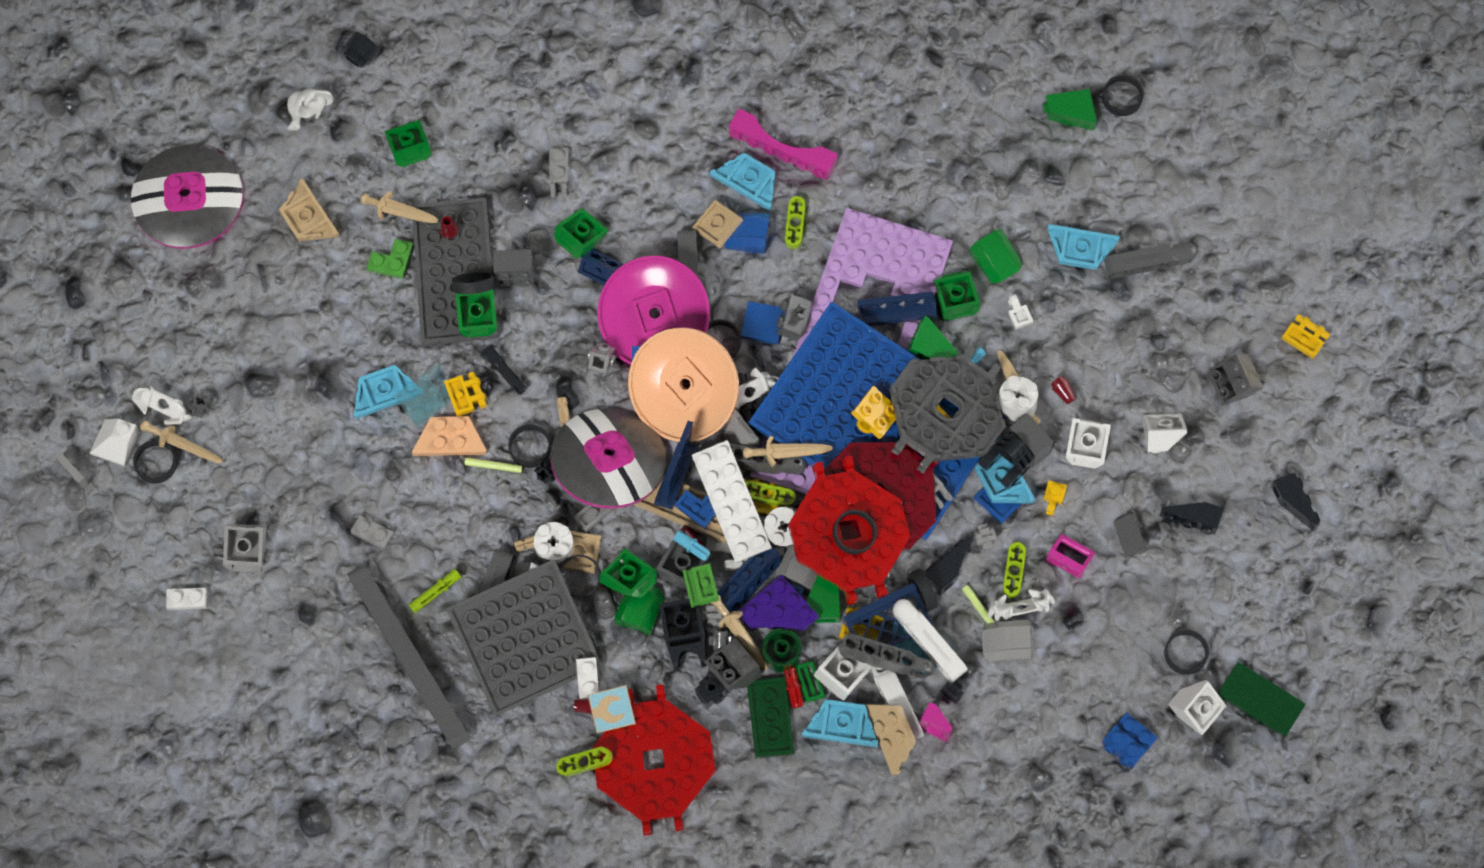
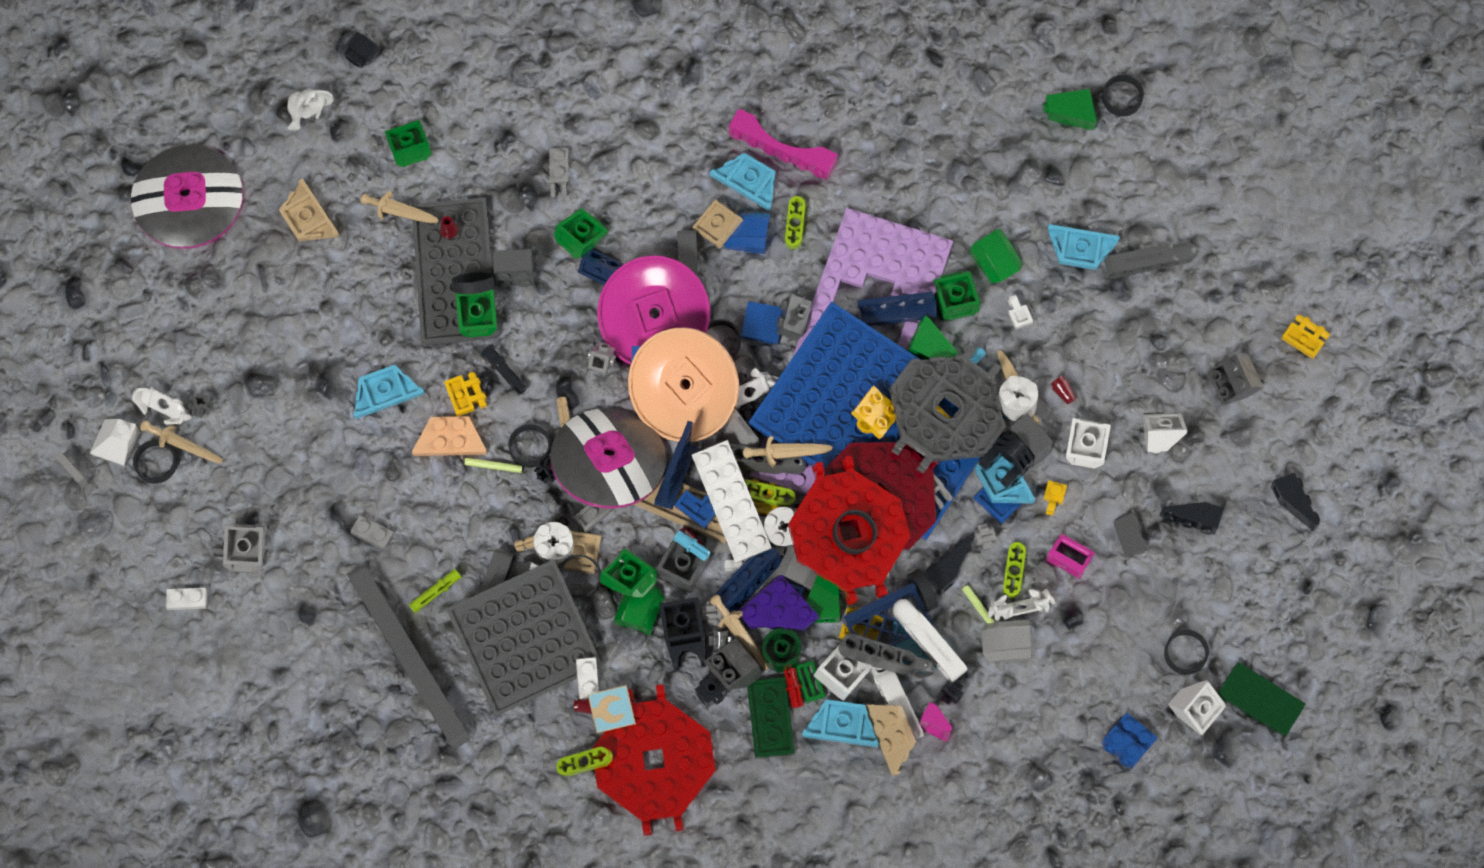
bright green plate [367,239,414,279] -> none
clear light blue plate [394,374,448,427] -> none
bright green plate [682,563,719,608] -> none

